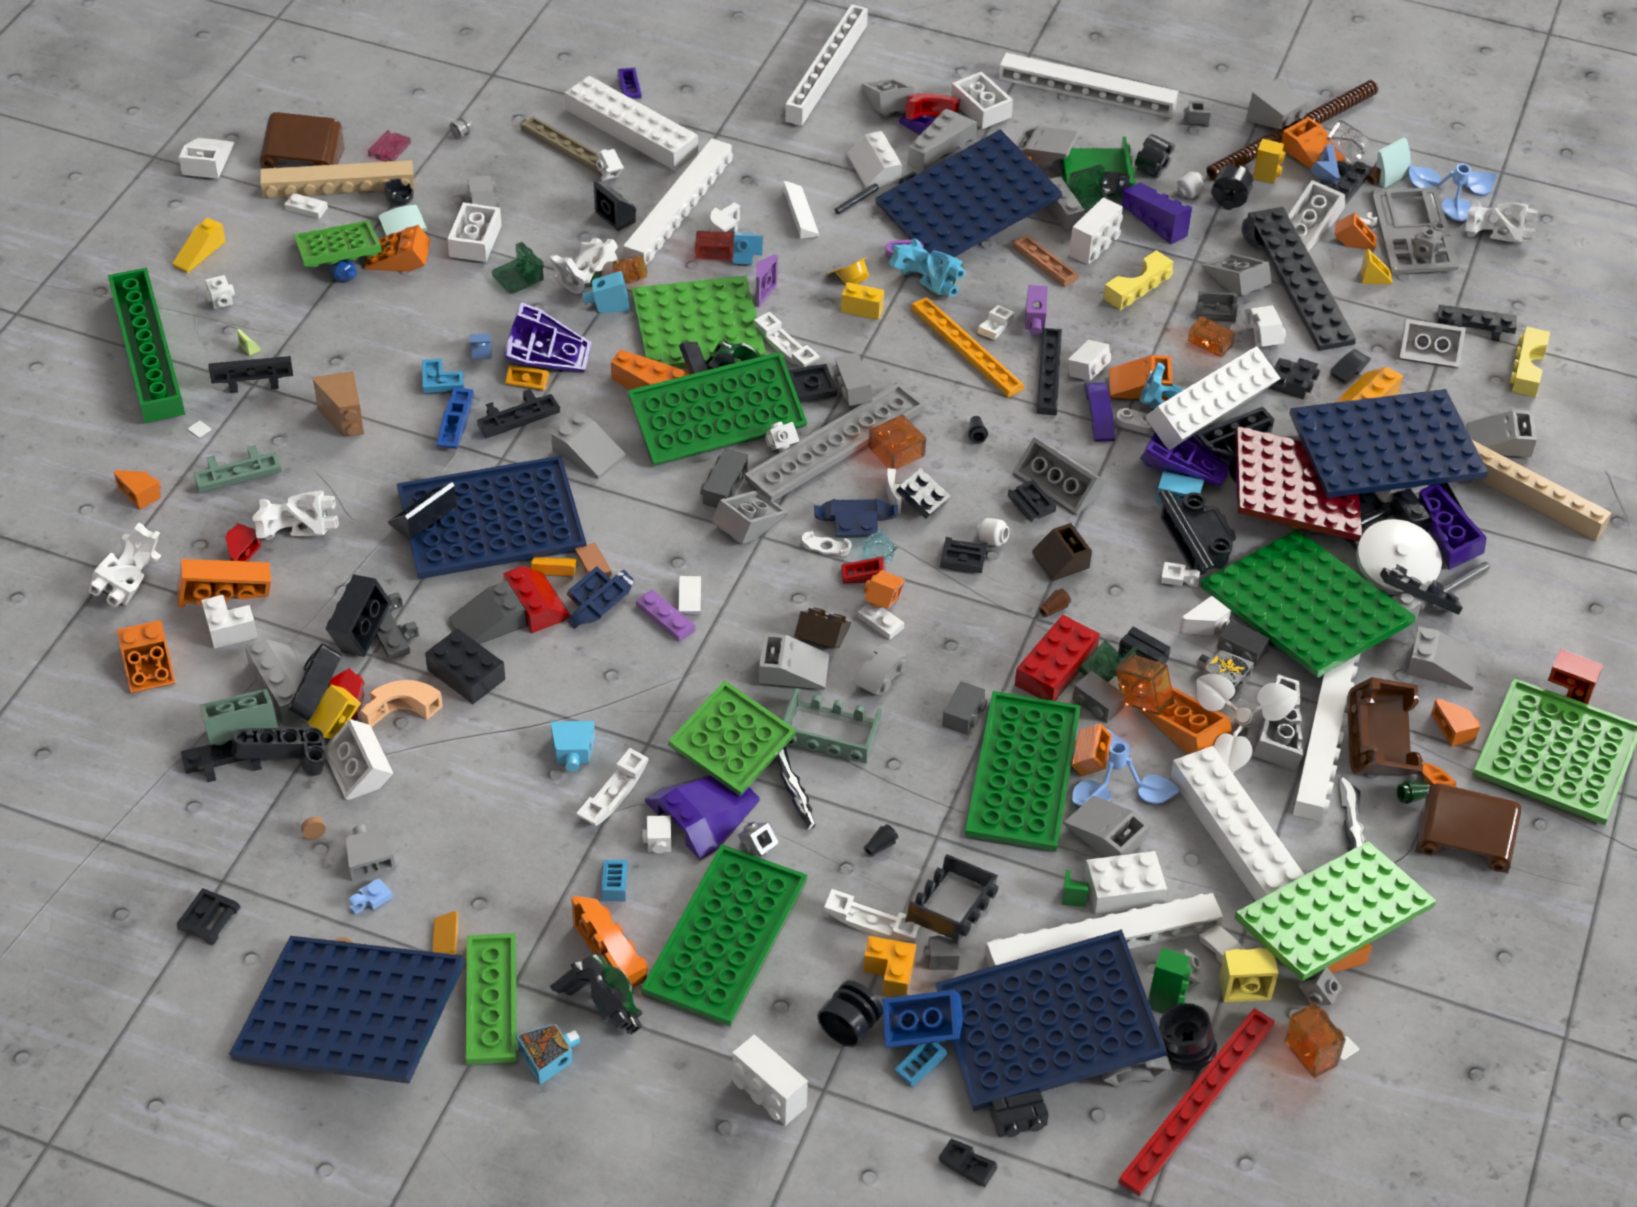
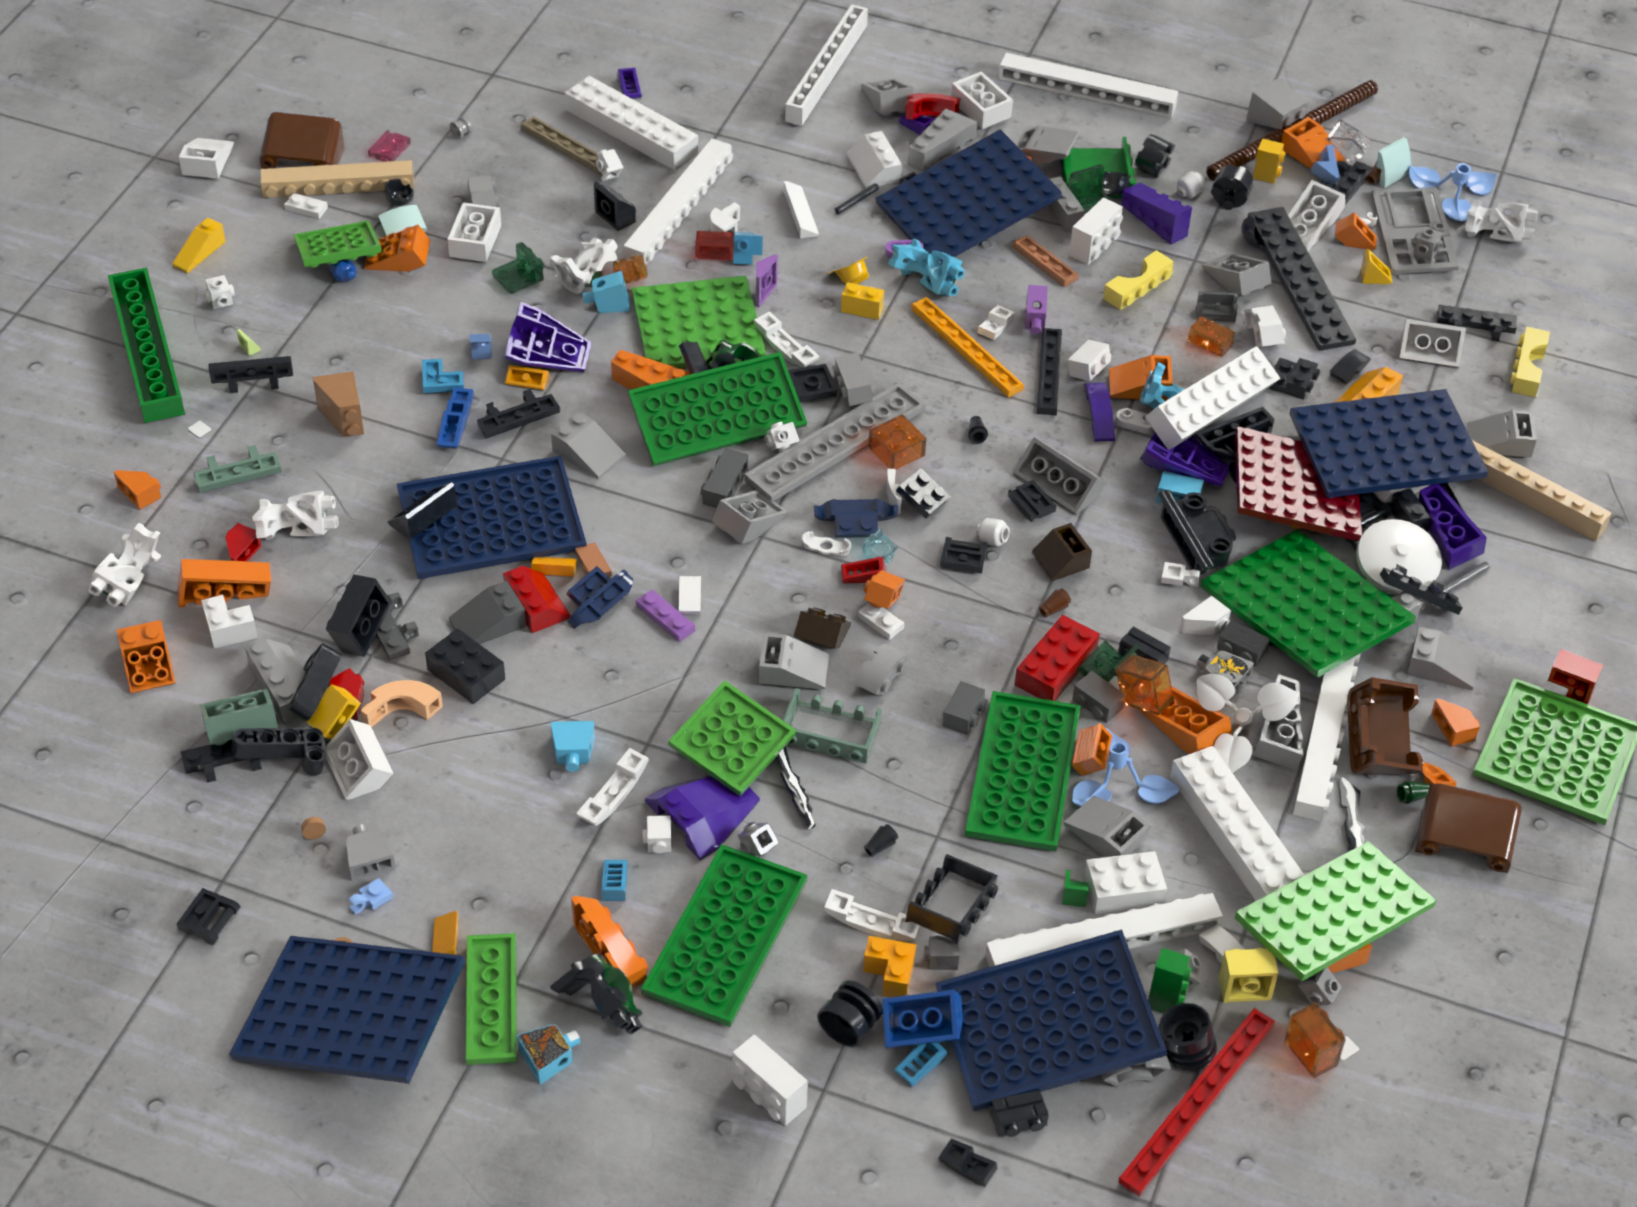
flat silver brick [1183,101,1211,127] -> none

